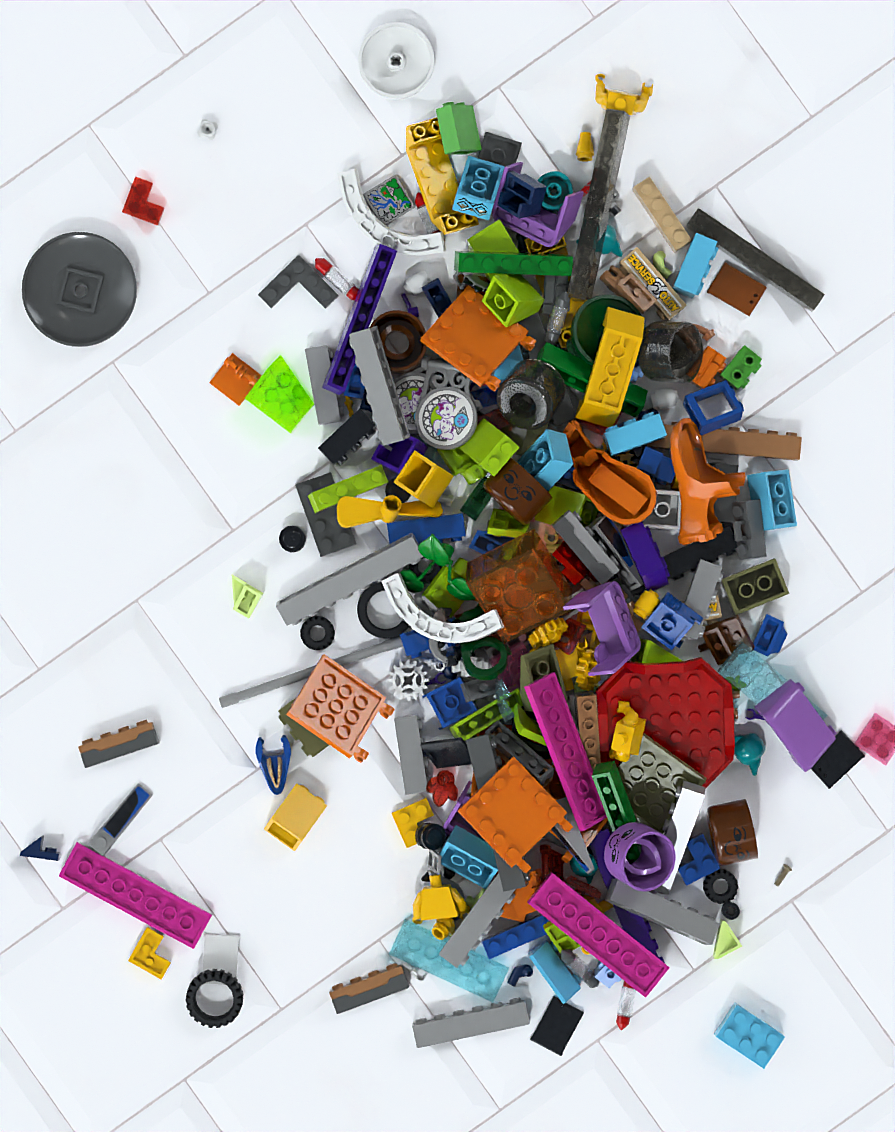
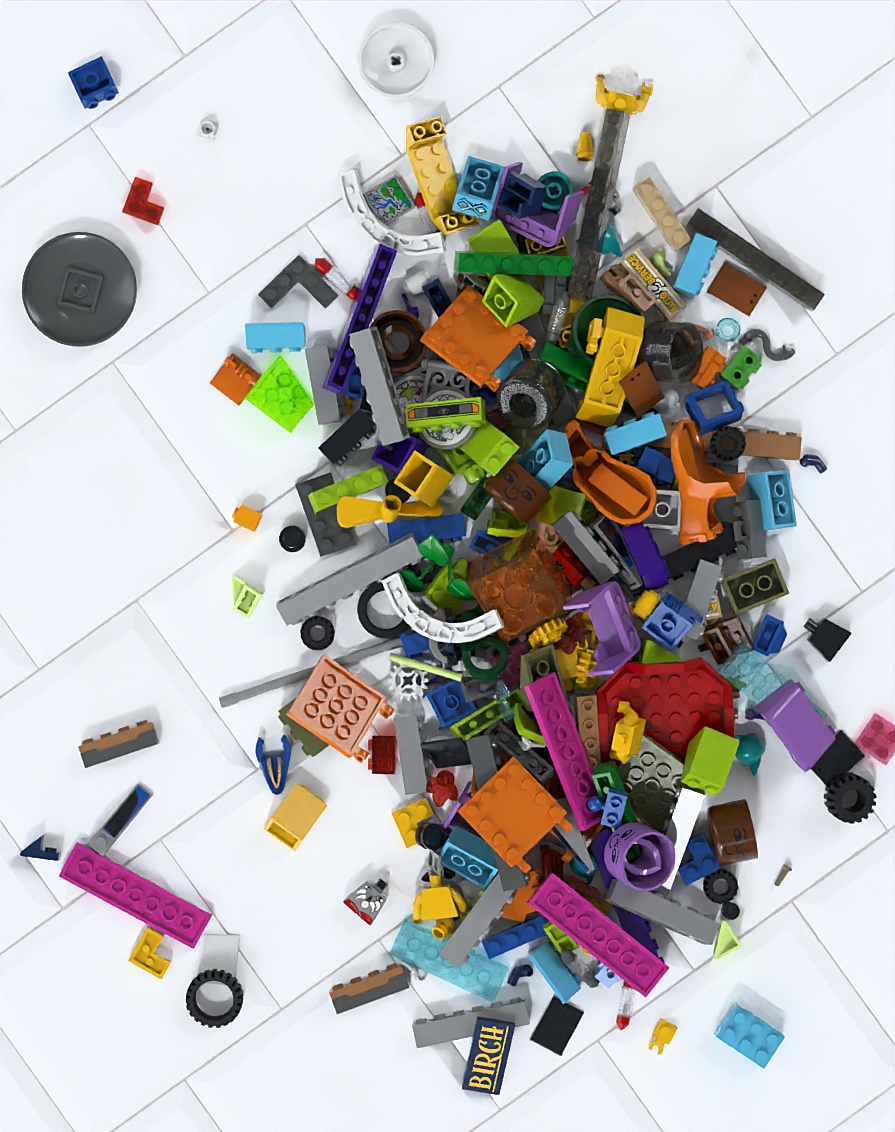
bright green brick [436,102,482,155] -> none
dark grey tile [478,132,522,166] -> none
none -> blue plate [67,56,119,109]
none -> light orange brick [232,505,263,532]
none -> medium azure slope [245,322,305,354]
none -> torso [343,878,388,926]
none -> clear red brick [368,735,395,774]
none -> yellowish green bar [389,653,463,681]
none -> lime brick [405,397,486,433]
none -> dark blue tile [461,1017,515,1095]
none -> white hand [518,736,545,751]
none -> yellow plate [586,318,604,355]
none -> blue plate [588,788,628,828]
none -> dark orange container [618,361,665,419]
none -> yellow plate [648,1018,678,1055]
none -> lime slope [681,726,740,796]
none -> black tyre [710,426,746,461]
none -> clear light blue piece [715,318,741,342]
none -> dark grey animal [739,329,796,361]
none -> dark blue arm [799,454,828,474]
none -> black torso [803,618,852,662]
none -> black tyre [823,772,877,824]

